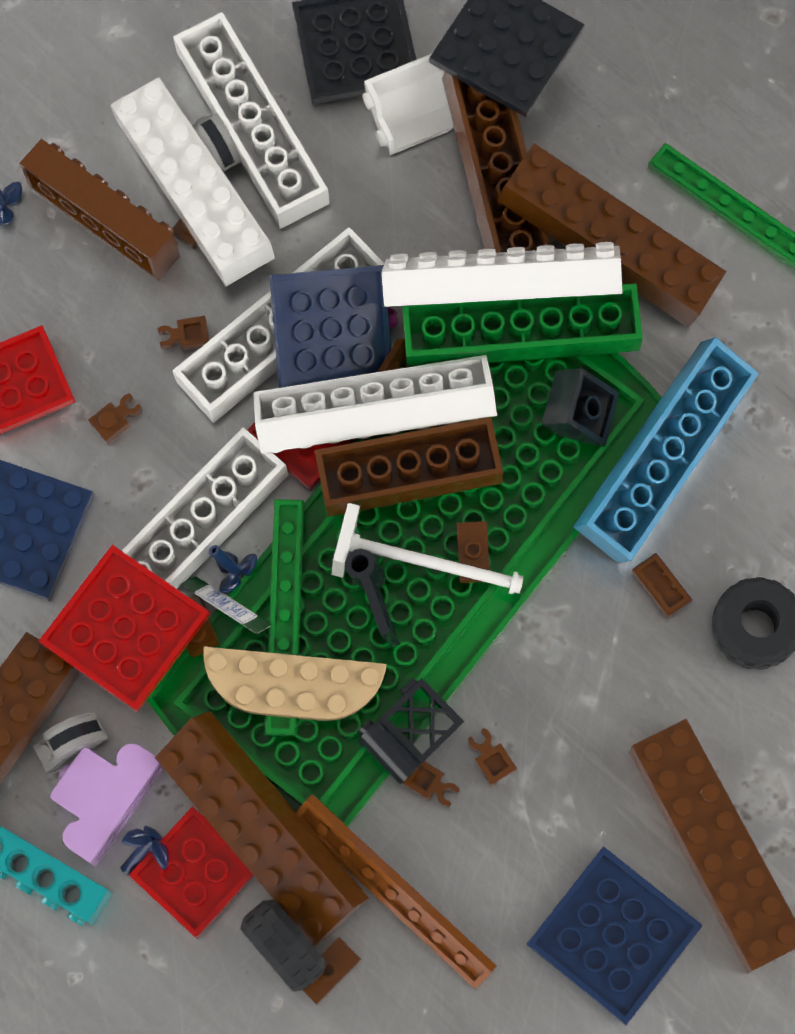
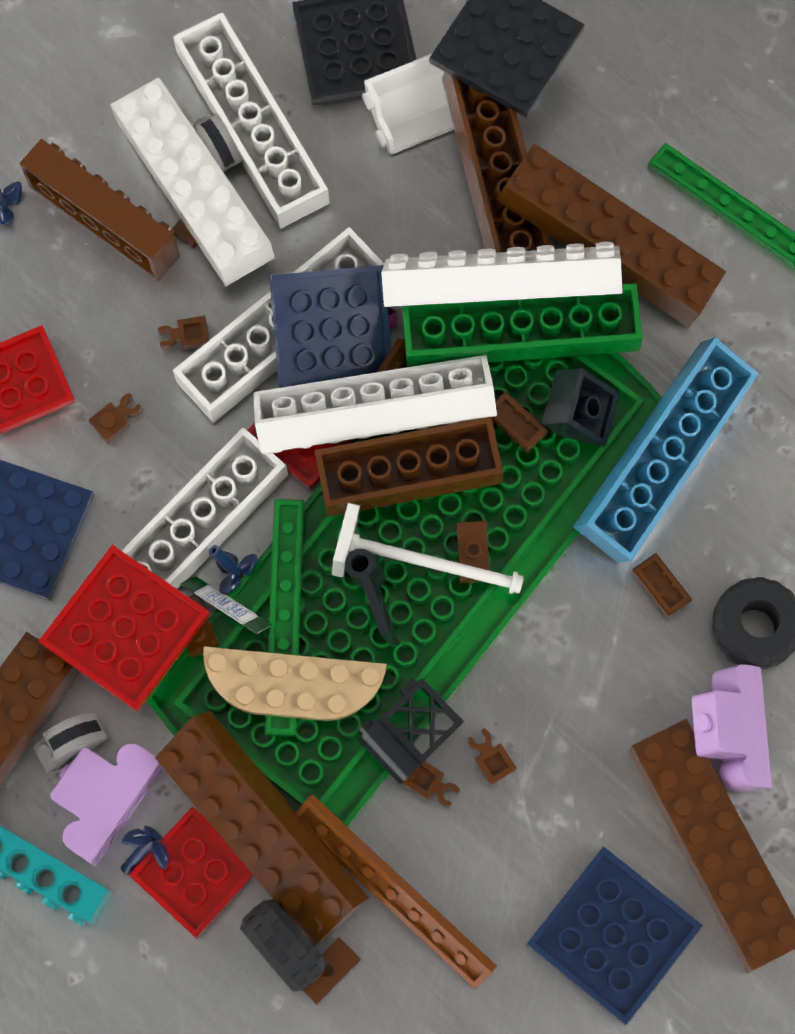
none -> reddish brown plate [491,391,548,453]
none -> lavender brick [692,664,772,793]

